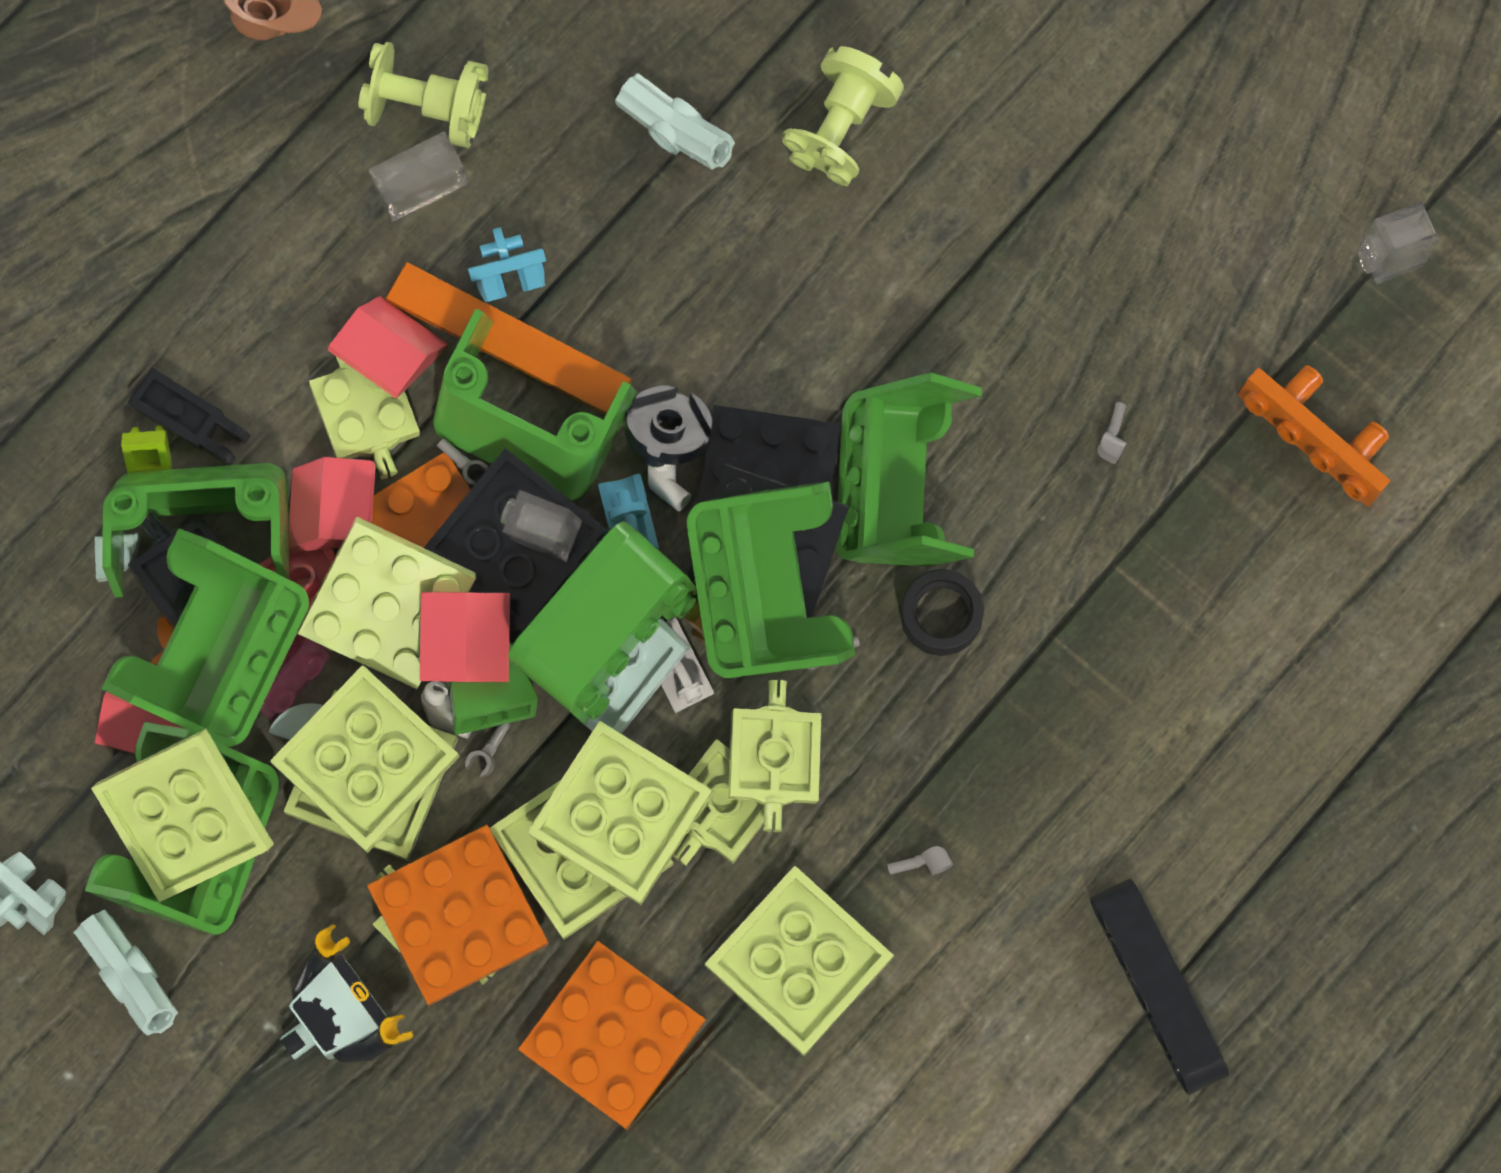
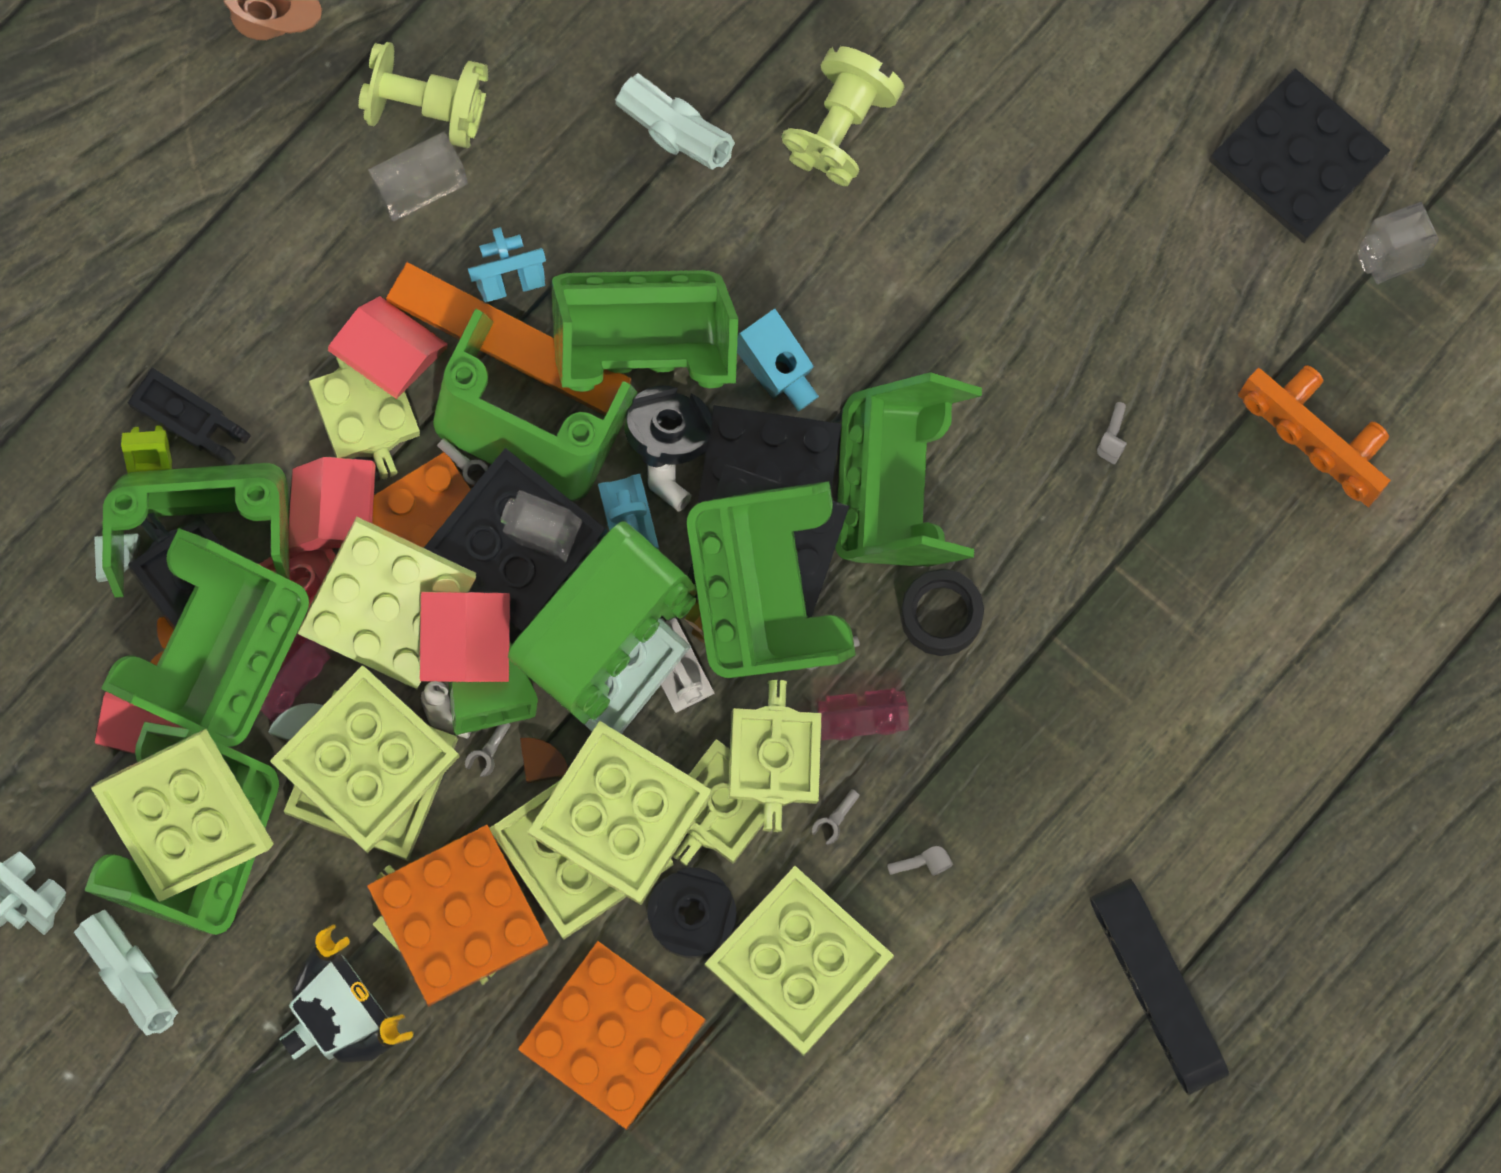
none -> reddish brown tile [520,738,568,783]
none -> bright green windscreen [552,270,738,392]
none -> black plate [647,867,736,958]
none -> medium azure torso [737,309,819,412]
none -> light grey hand [812,789,860,845]
none -> clear pink hinge [818,688,909,740]
none -> black plate [1209,68,1390,243]

